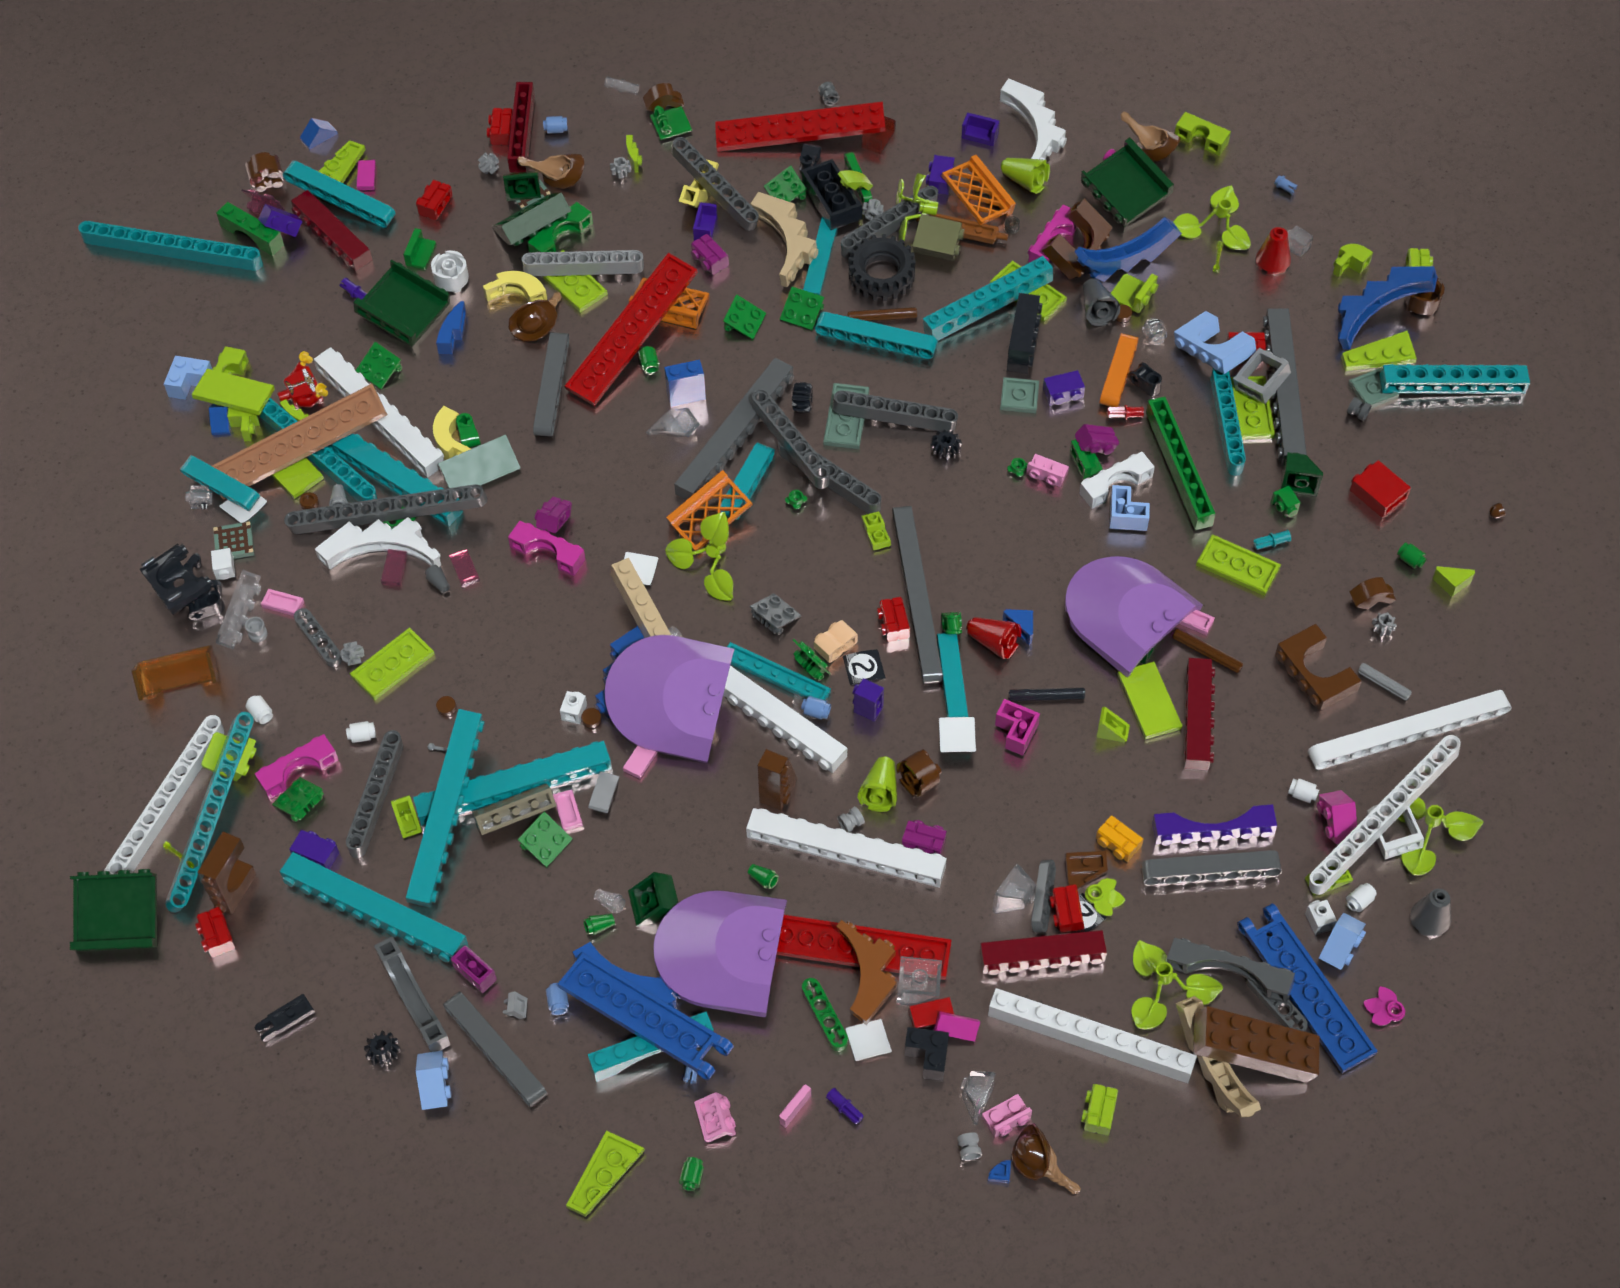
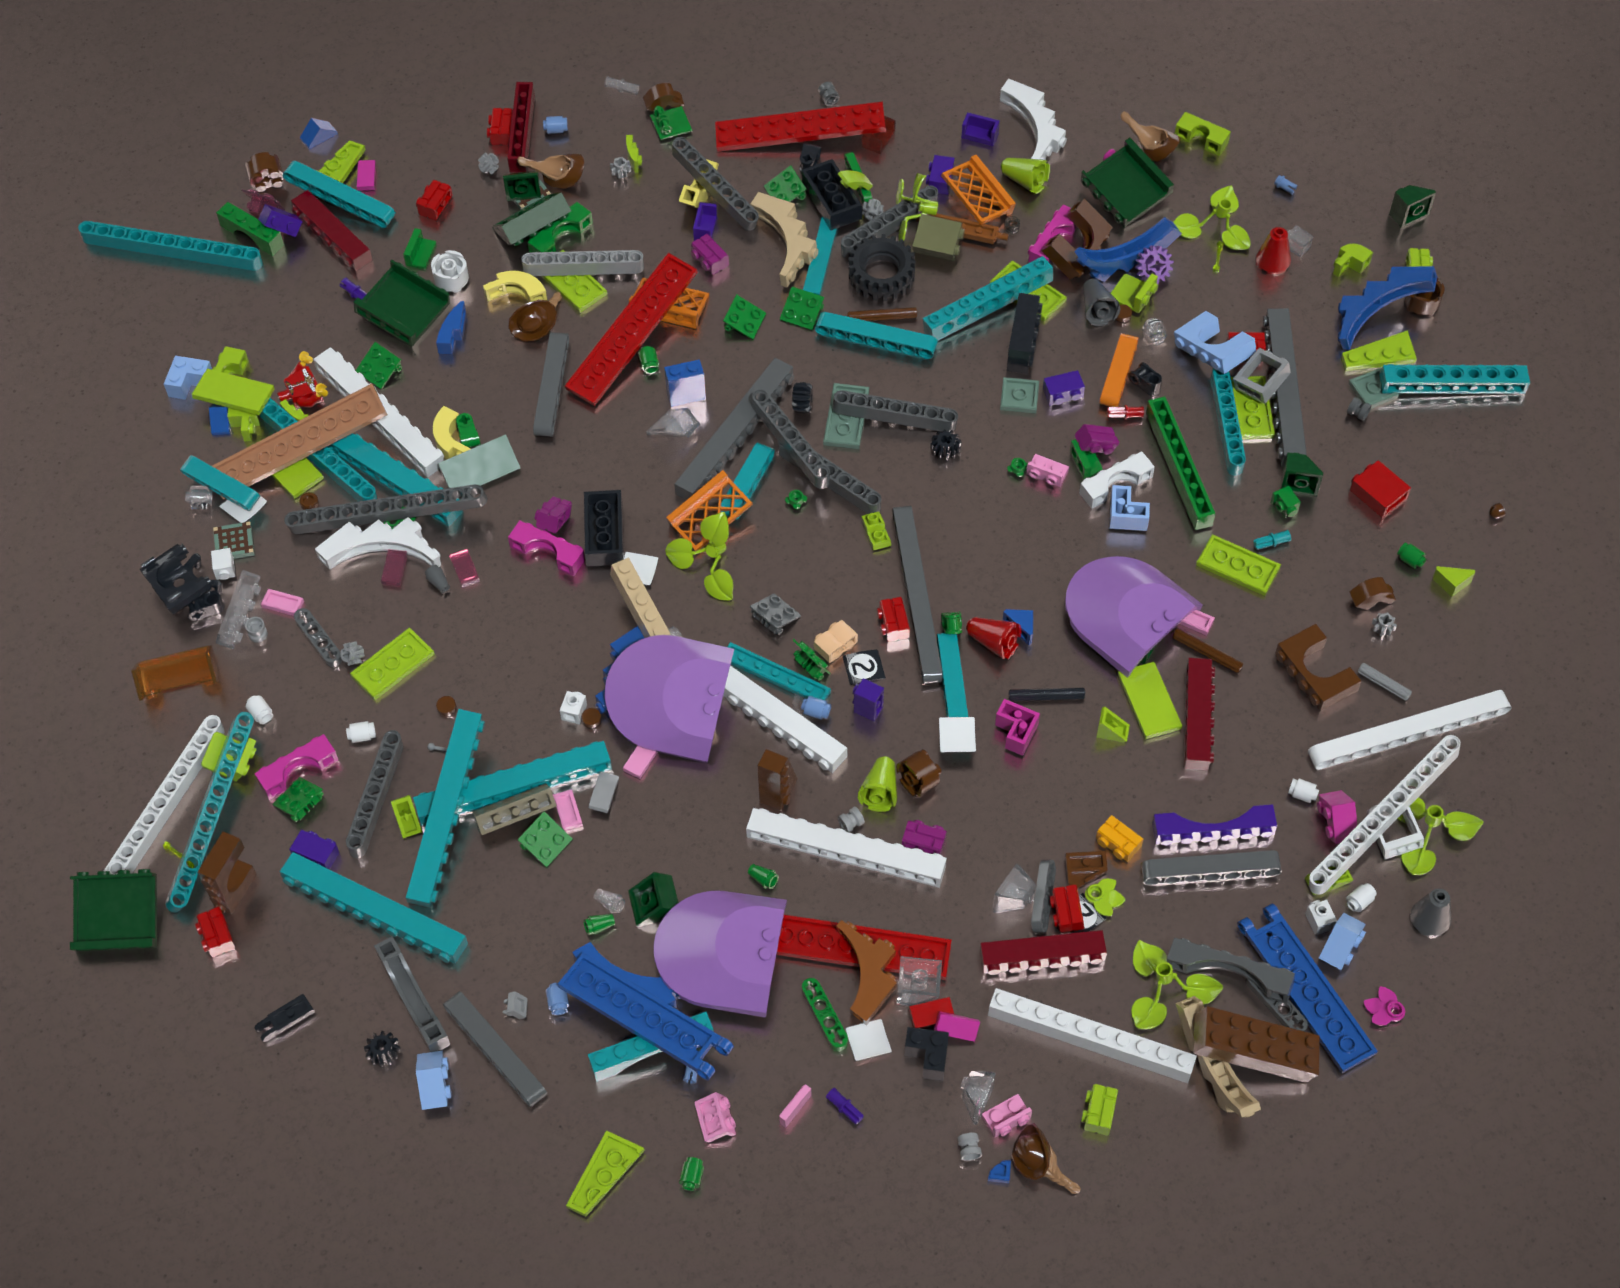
light grey cone [329,484,348,506] -> none
magenta brick [451,945,497,993] -> none
none -> black brick [584,490,624,567]
none -> medium lavender gear [1135,245,1174,284]
none -> dark green slope [1389,185,1436,228]

